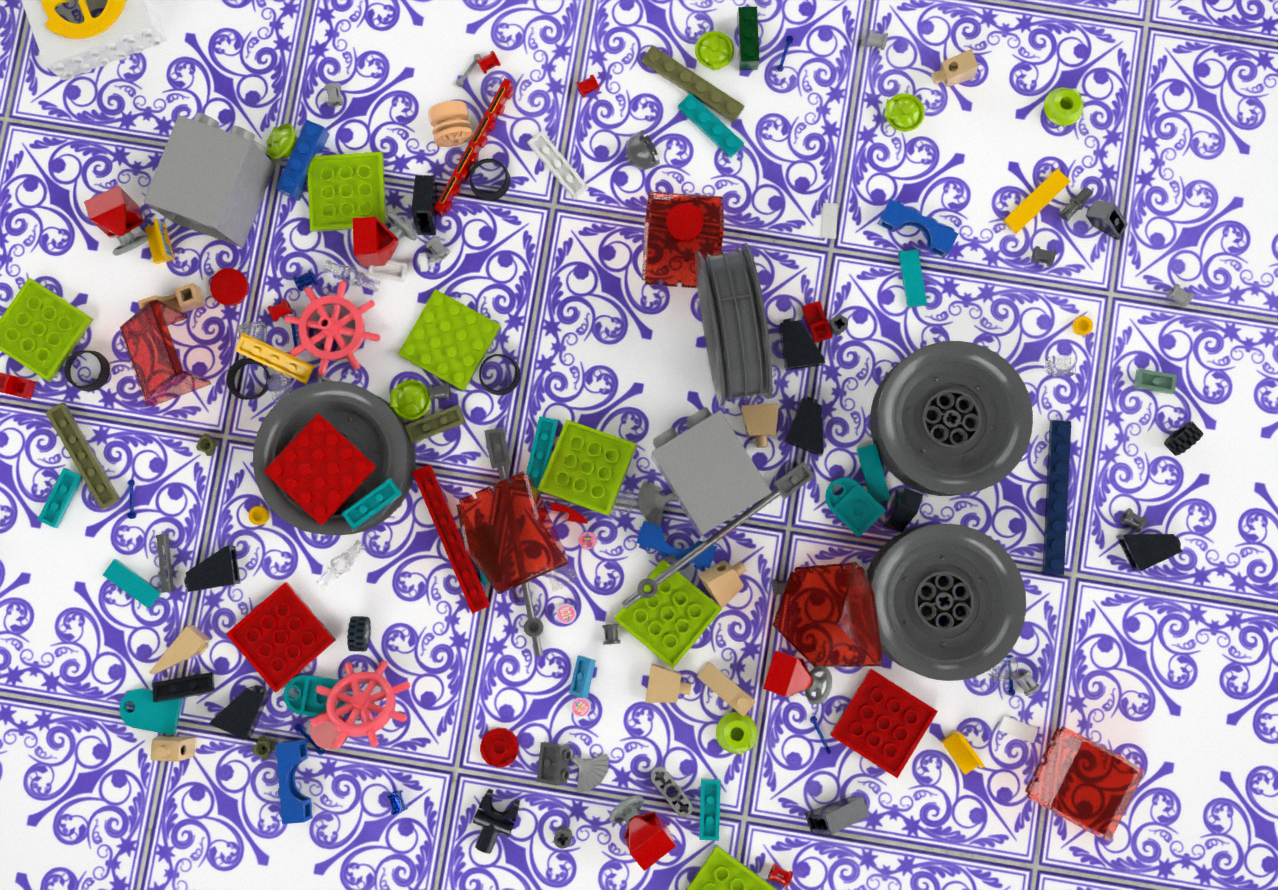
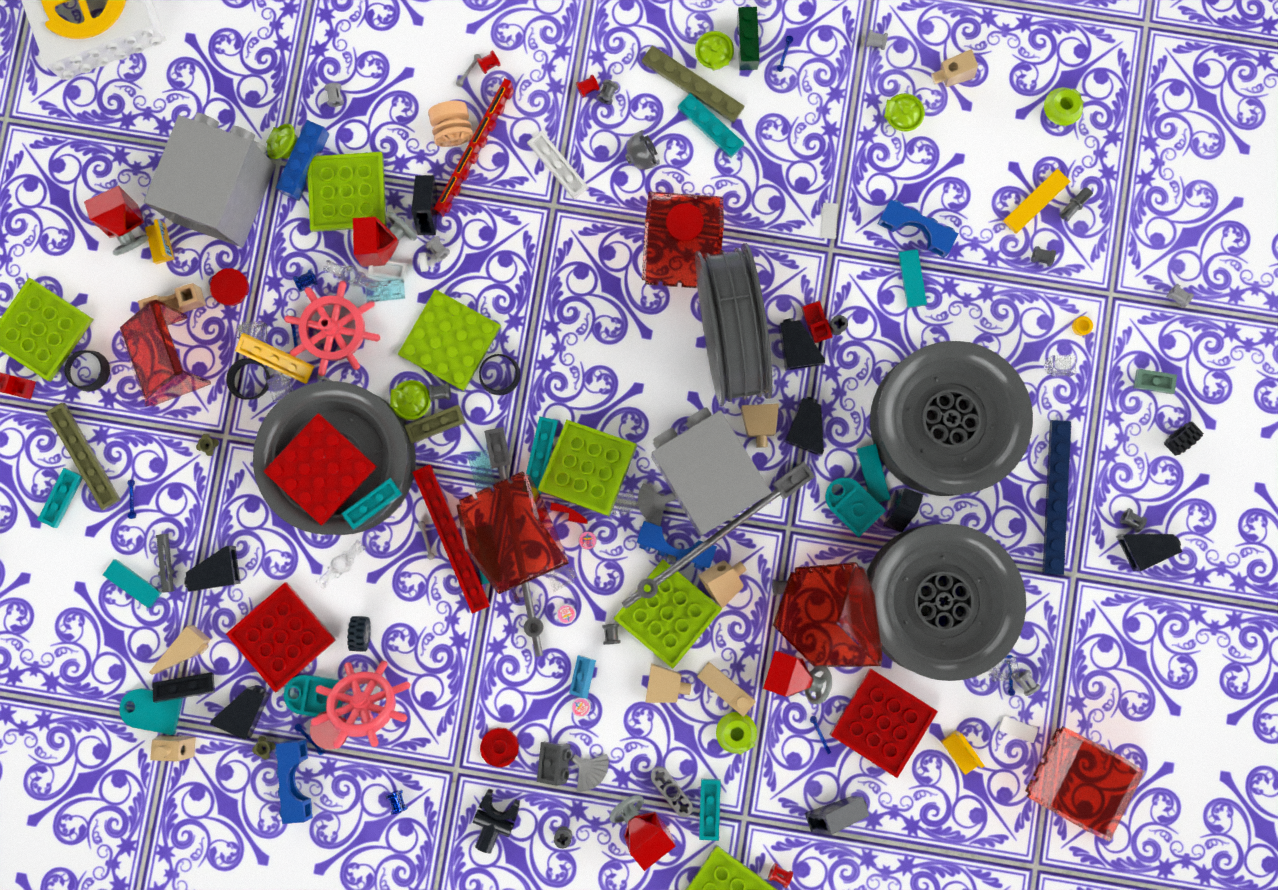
yellow tile [249,506,270,525] -> none
red bush [267,299,293,322] -> none
black tyre [470,158,511,201] -> none
black slope [1085,200,1128,240] -> none
none -> clear light blue plate [365,279,405,303]
none -> light grey hinge [418,521,435,560]
none -> clear light blue plate [467,450,496,492]
none -> dark grey bush [596,79,619,105]

